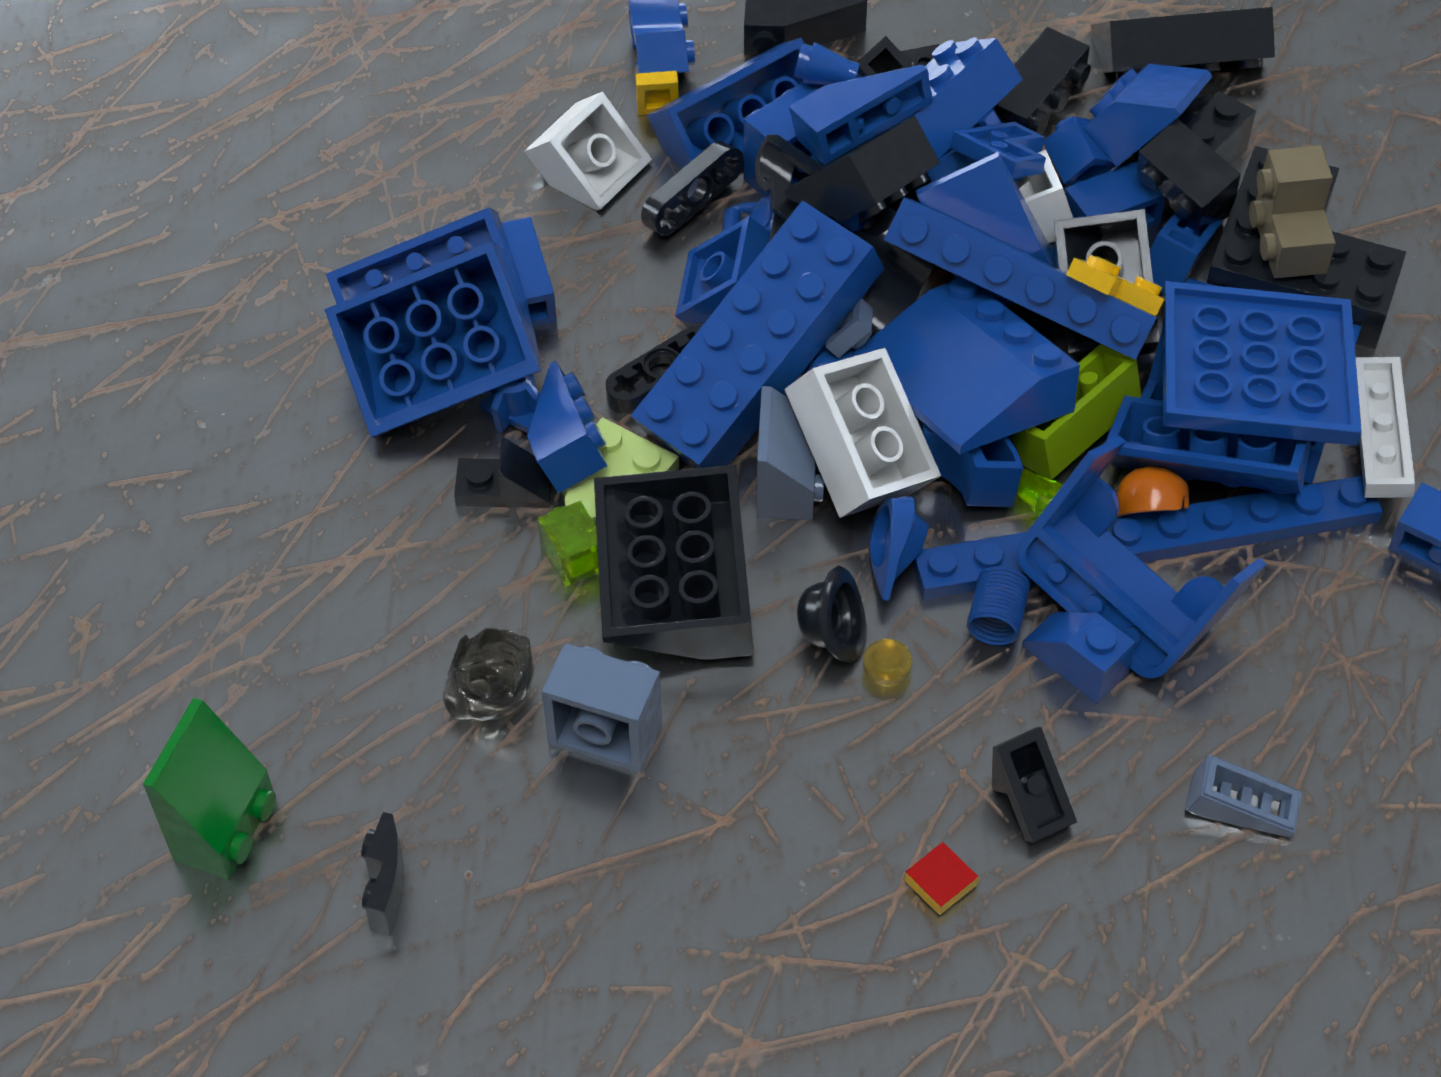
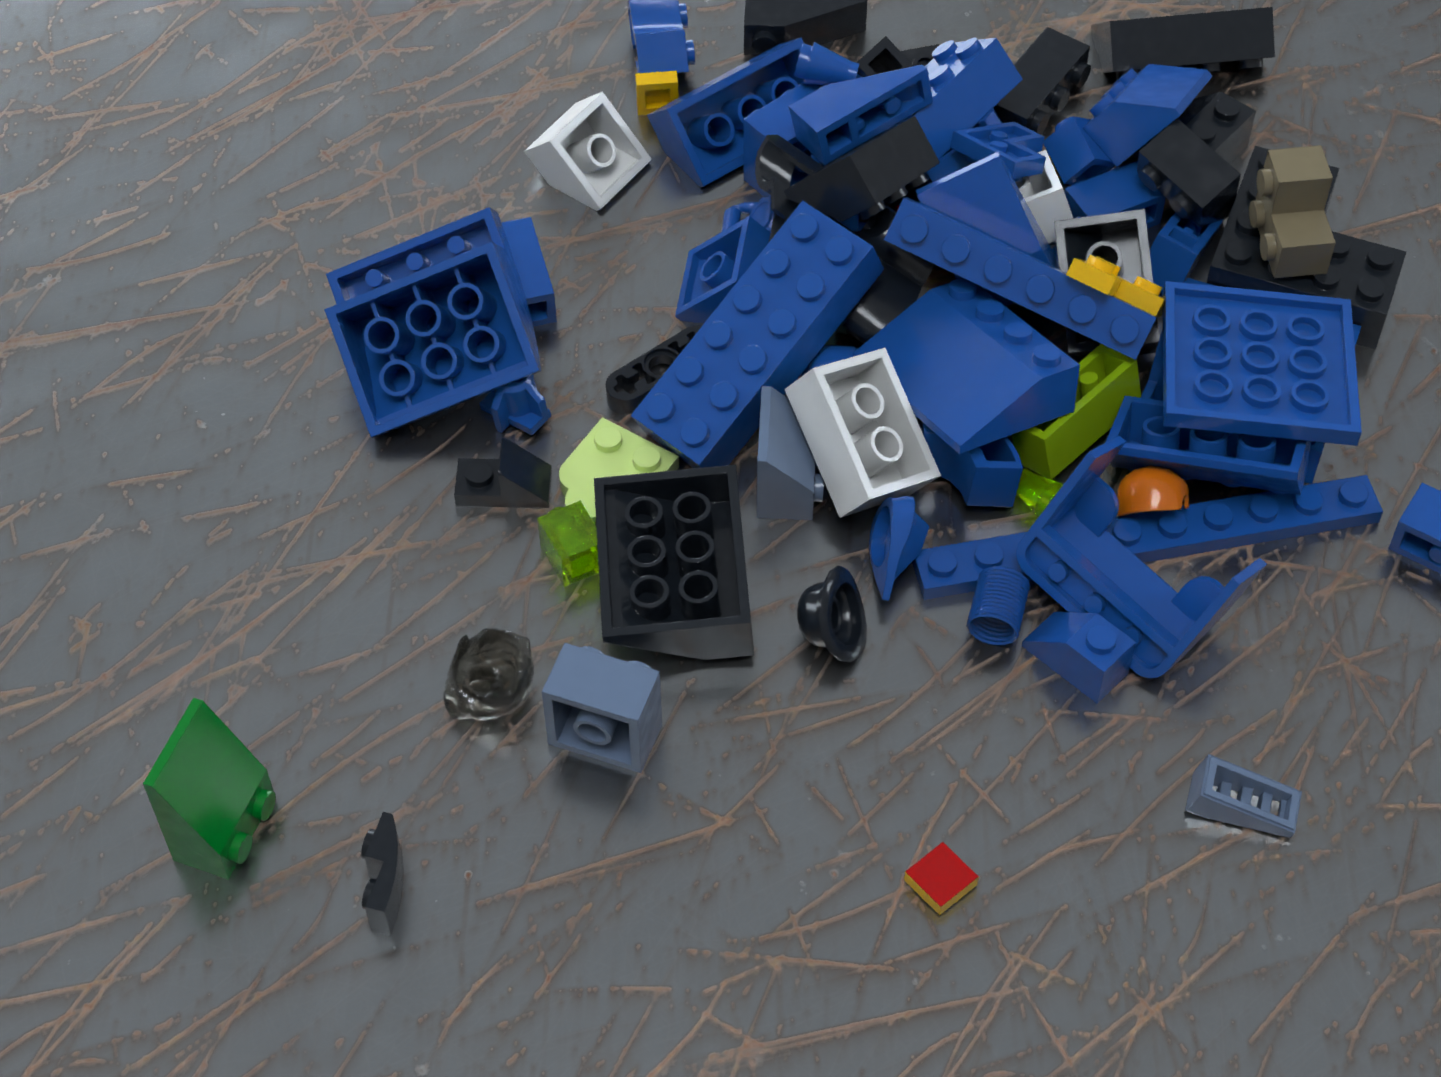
blue slope [527,360,607,493] -> none
black beam [641,141,744,236] -> none
sand blue plate [826,298,873,358] -> none
clear yellow plate [863,639,913,687] -> none
black slope [992,727,1077,843] -> none
white plate [1356,357,1415,498] -> none

